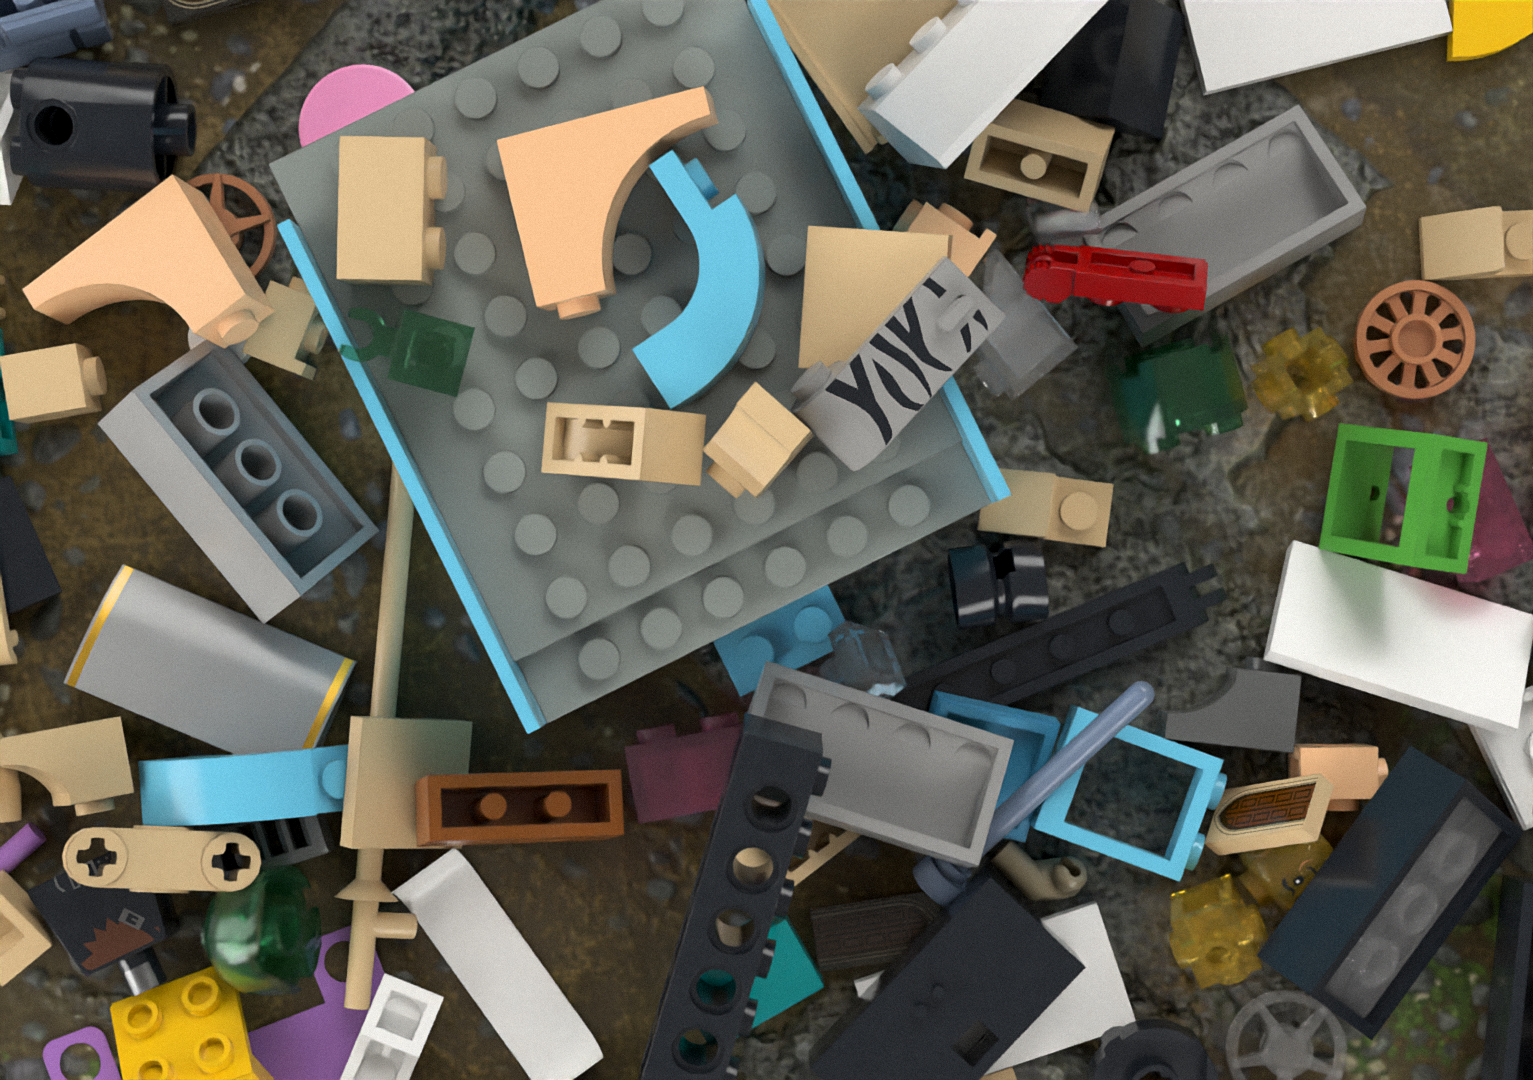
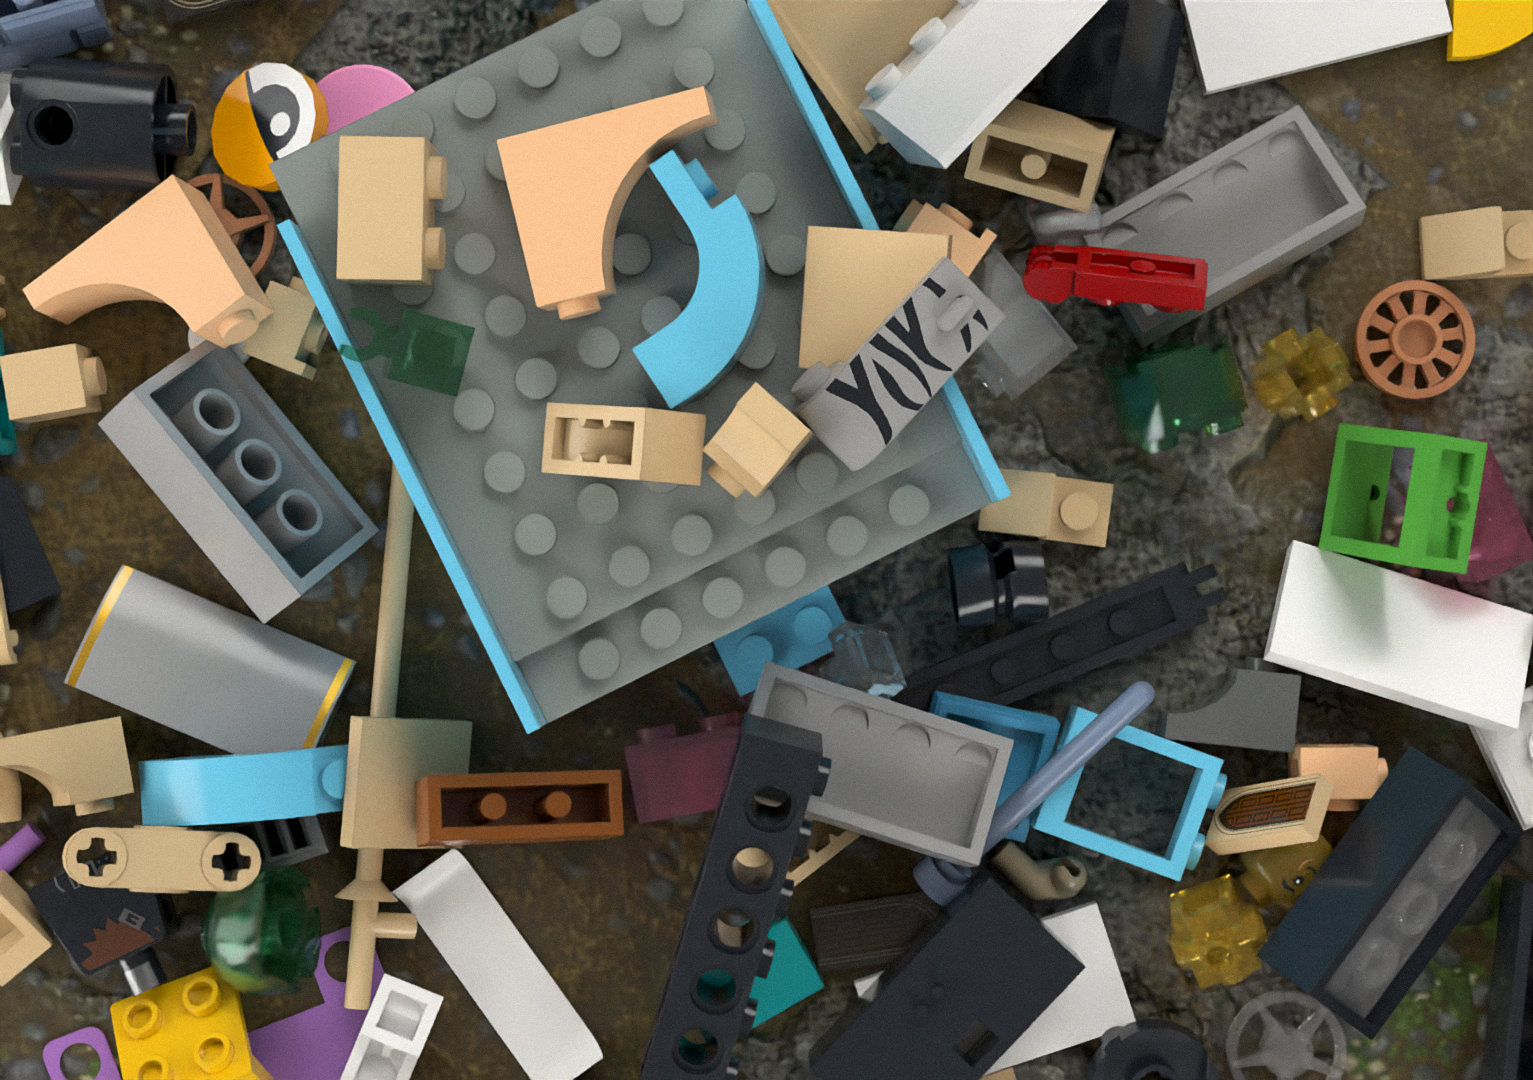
none -> tile [211,63,329,192]

